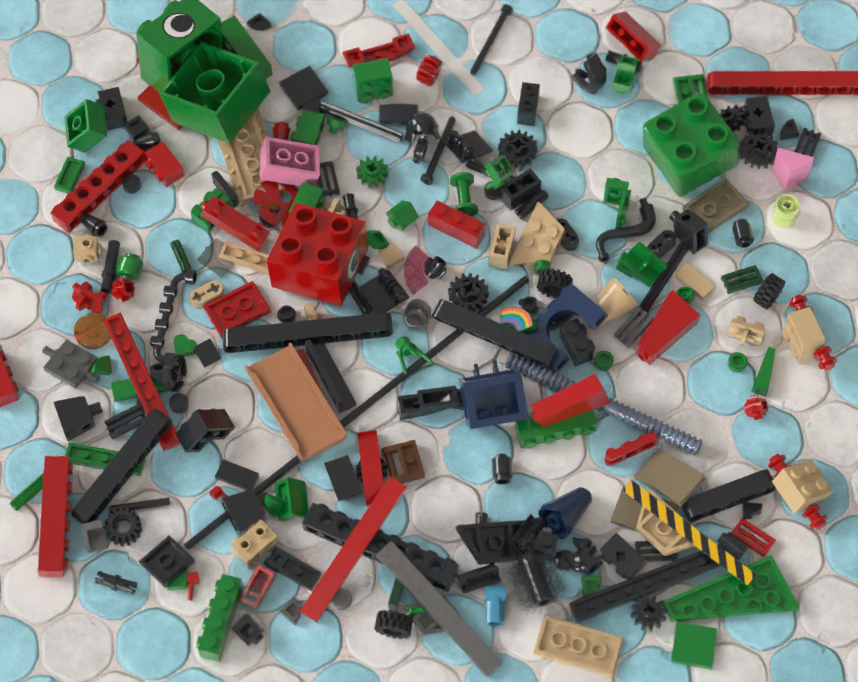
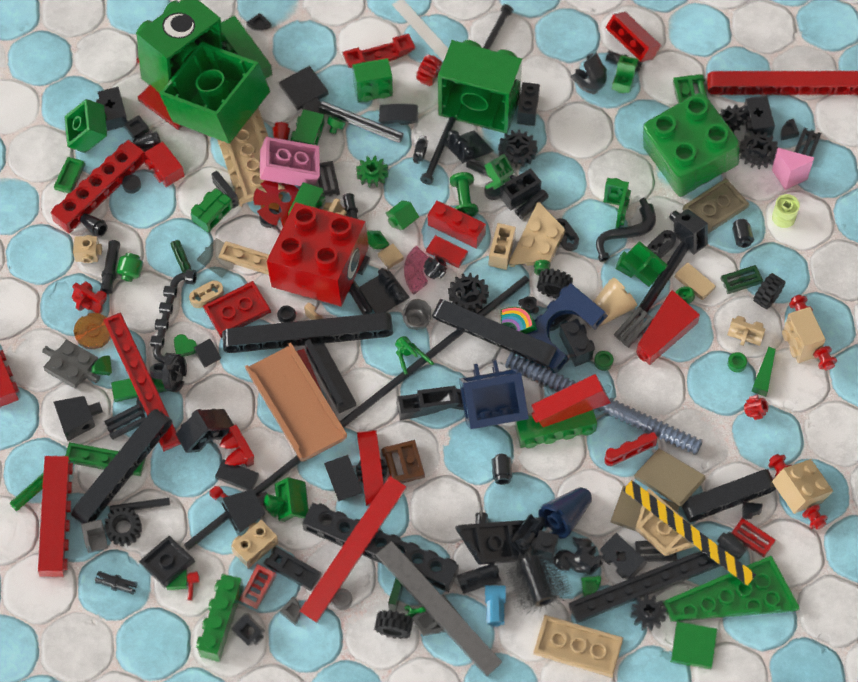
red gear [111,277,135,302] -> none
black tile [169,393,189,414] -> none
red brick [200,196,270,251] -> none
black helmet [404,111,441,142] -> none
none -> red tile [219,424,254,467]
none -> red tile [426,235,468,268]
none -> green brick [438,40,522,134]

